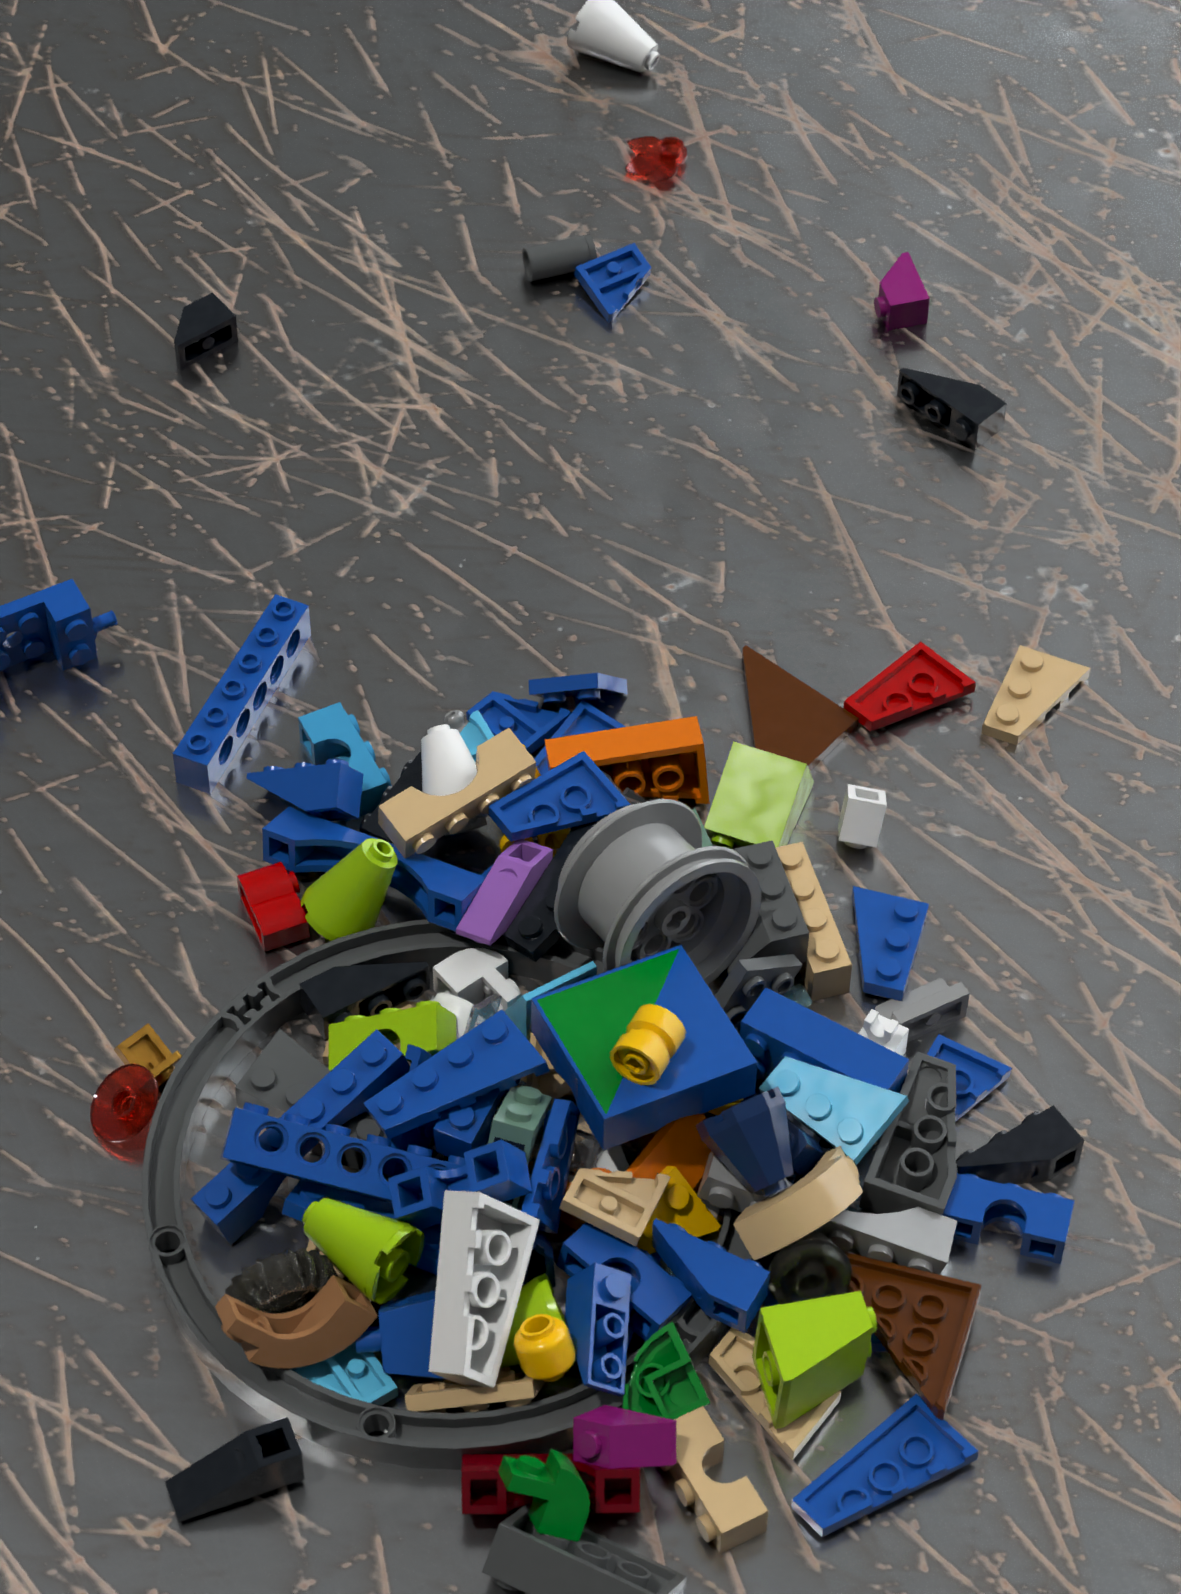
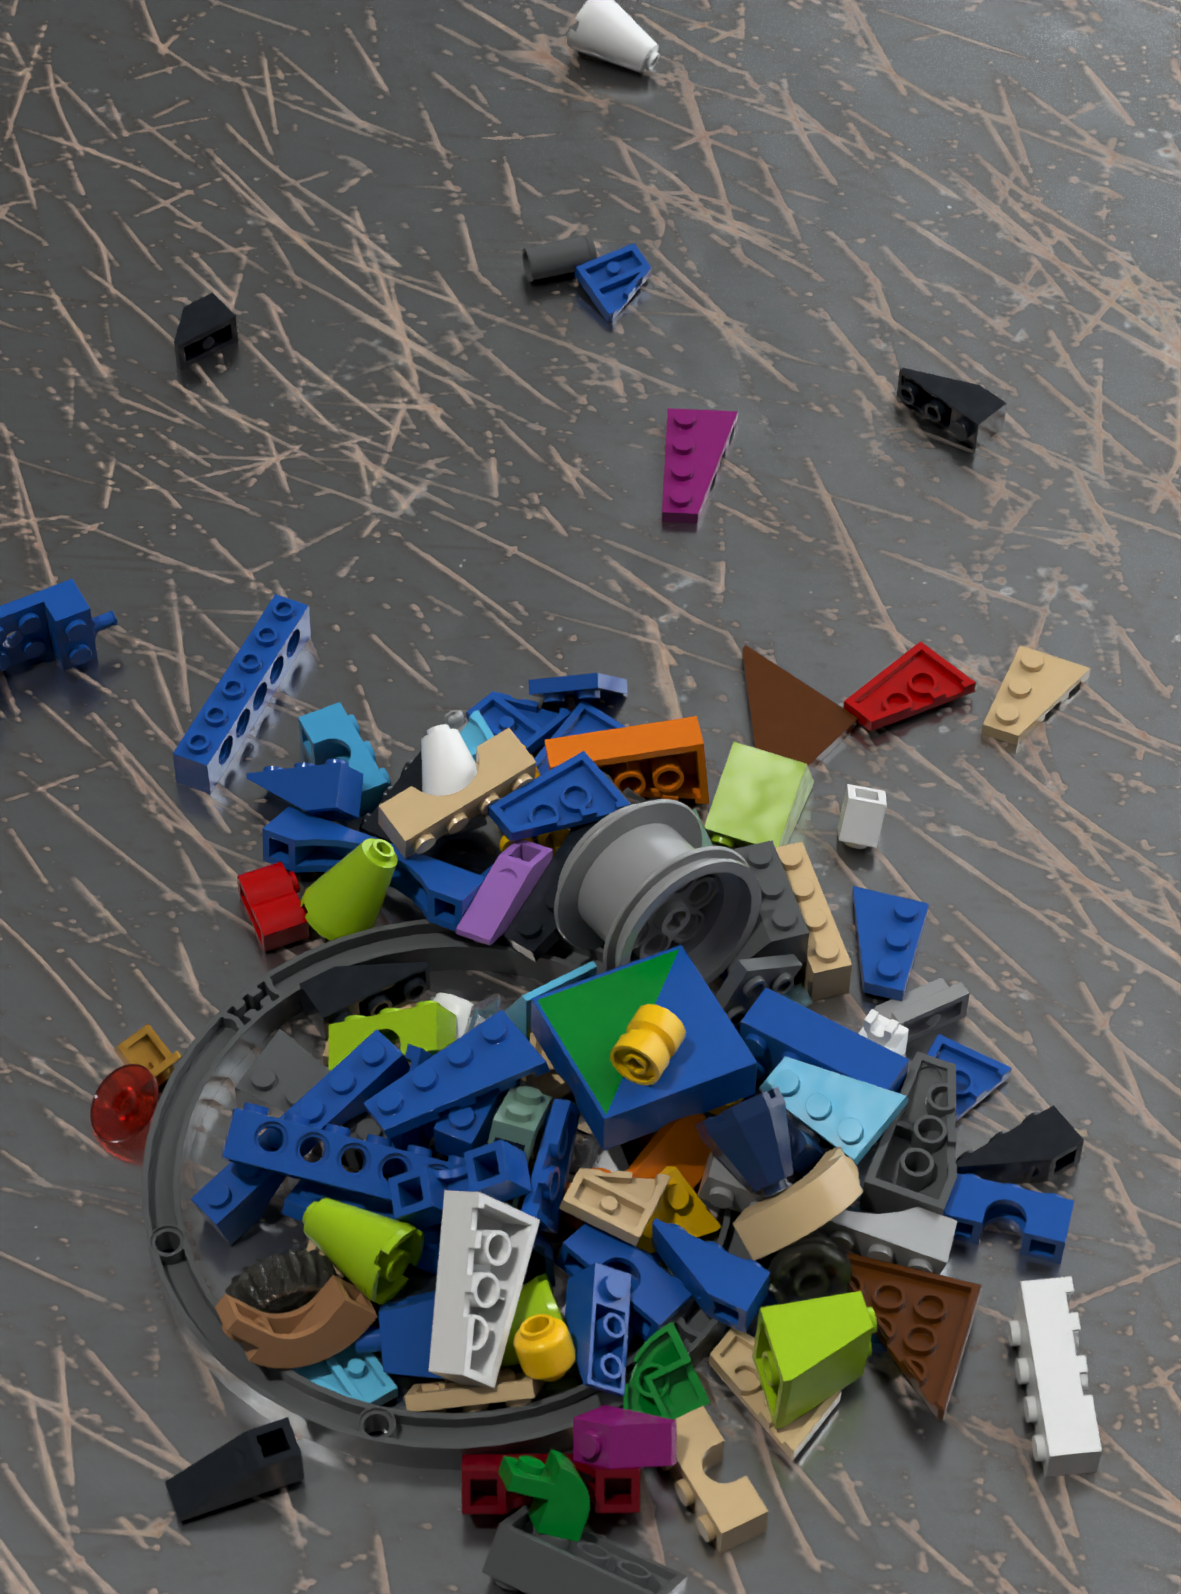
white brick [433,948,522,1013] -> none
clear red plate [625,136,687,182] -> none
blue wing [791,1394,979,1537] -> none
magenta slope [874,252,930,331] -> none
none -> magenta wing [662,408,738,524]
none -> white wedge [1007,1276,1102,1477]

